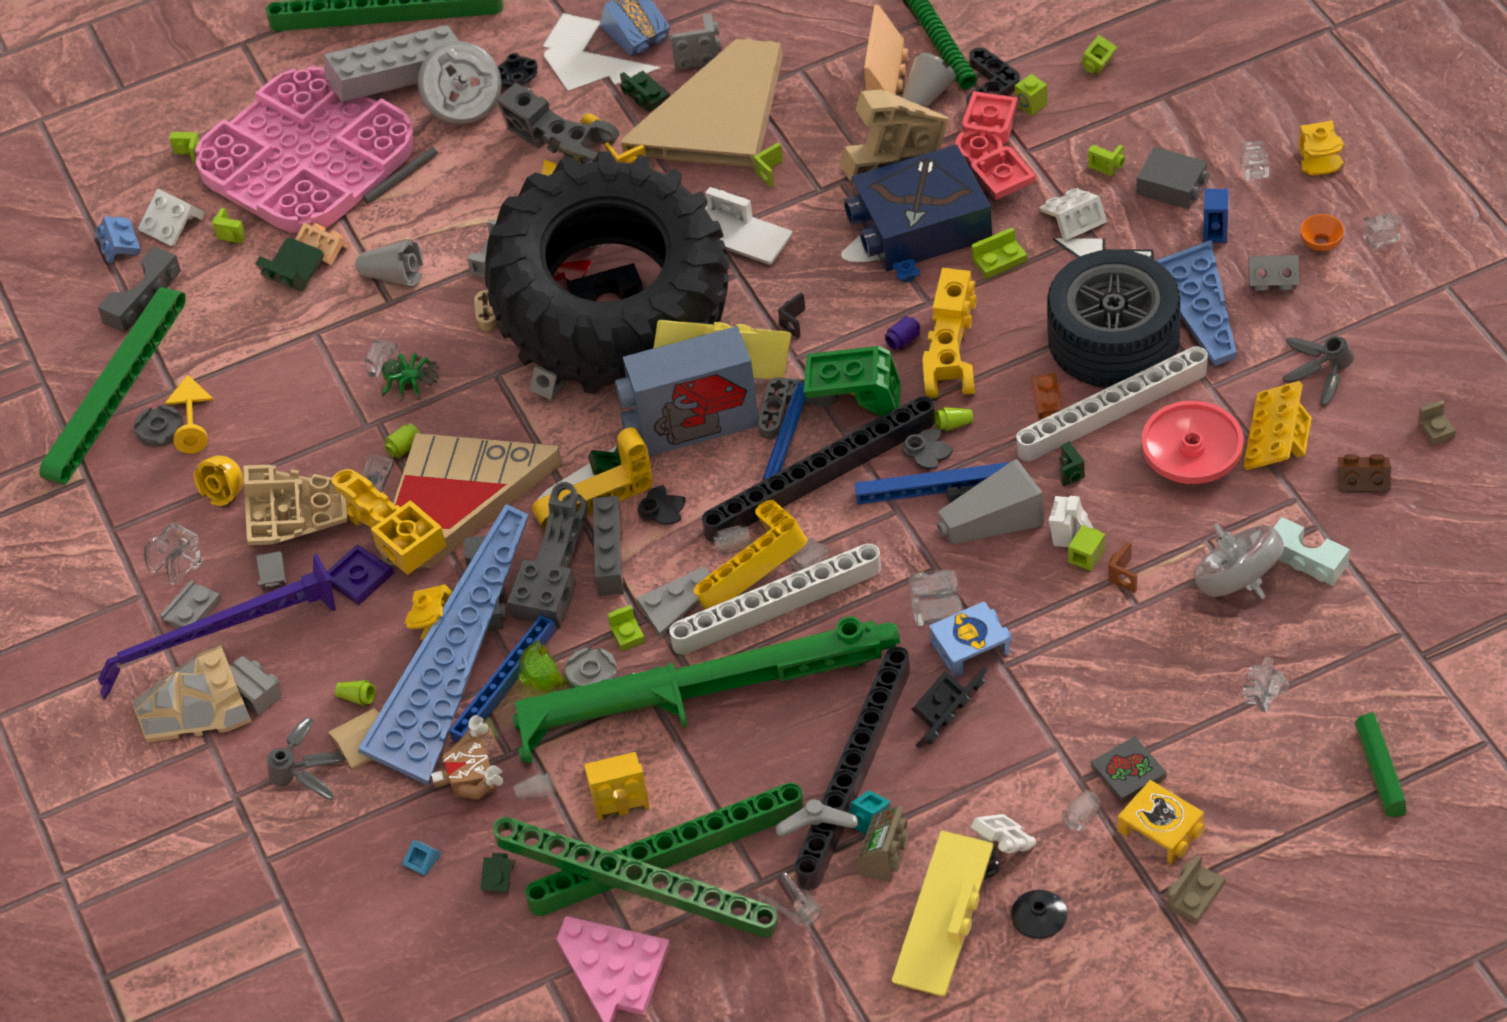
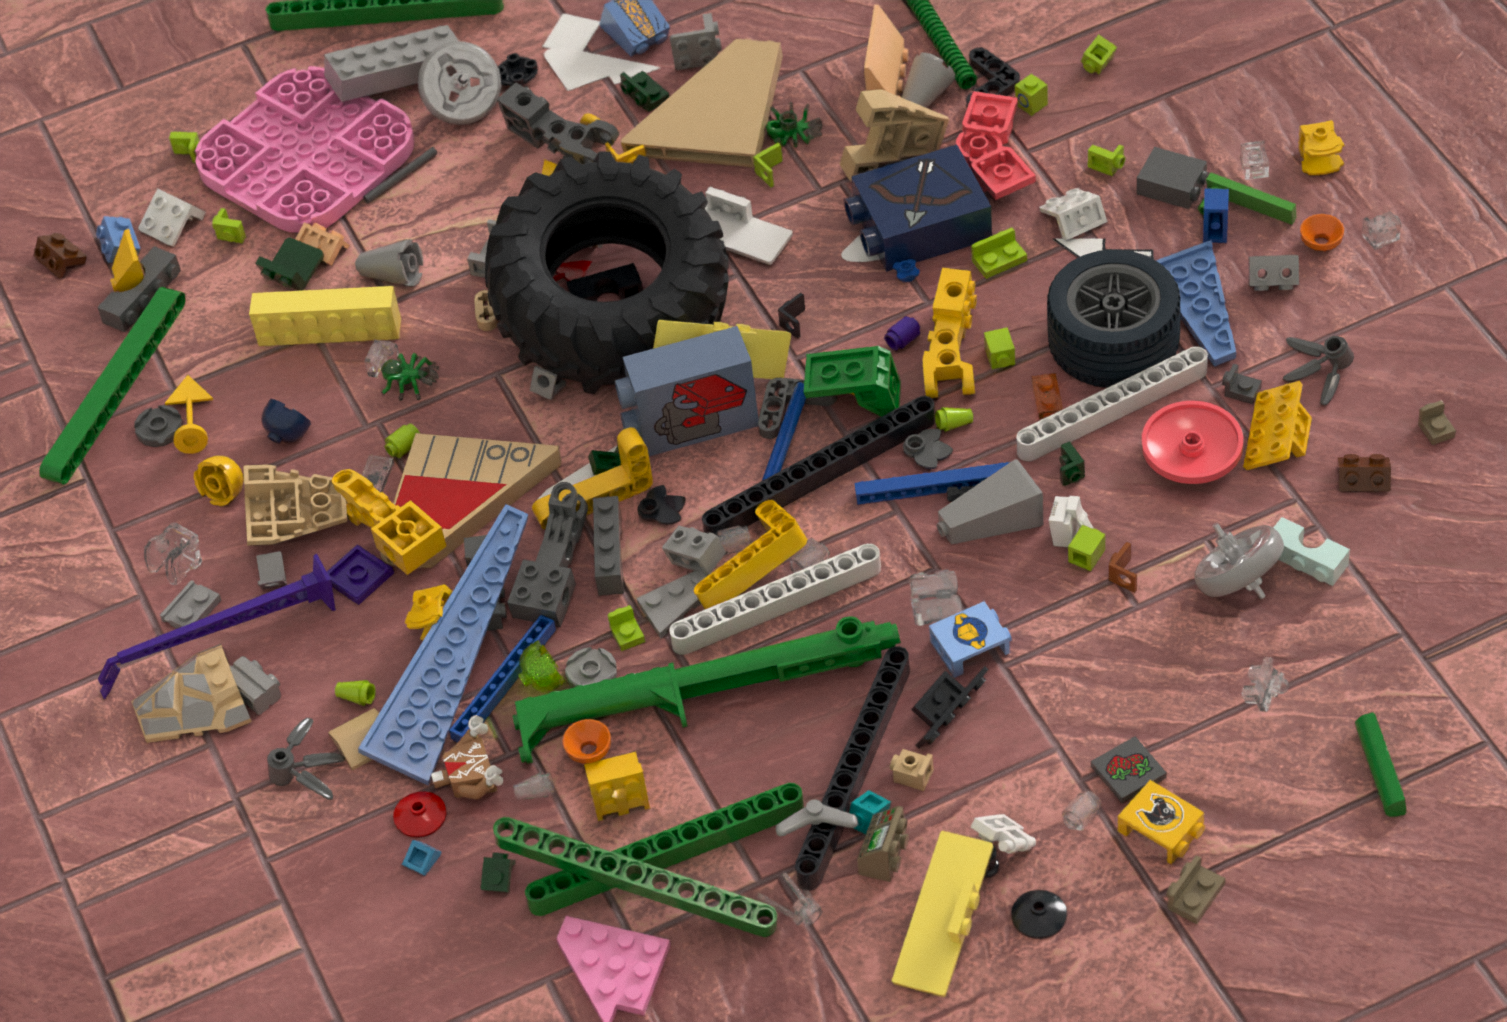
none -> reddish brown bracket [34,233,87,278]
none -> yellow slope [110,229,144,292]
none -> light yellow brick [249,286,401,346]
none -> dark blue cylinder [261,398,311,444]
none -> red dish [393,791,447,838]
none -> orange piece [563,719,611,763]
none -> light grey brick [662,525,726,575]
none -> animal [766,102,823,147]
none -> tan brick [890,749,934,791]
none -> lime brick [984,327,1015,369]
none -> bright green piece [1198,172,1297,225]
none -> dark grey bracket [1222,364,1262,404]

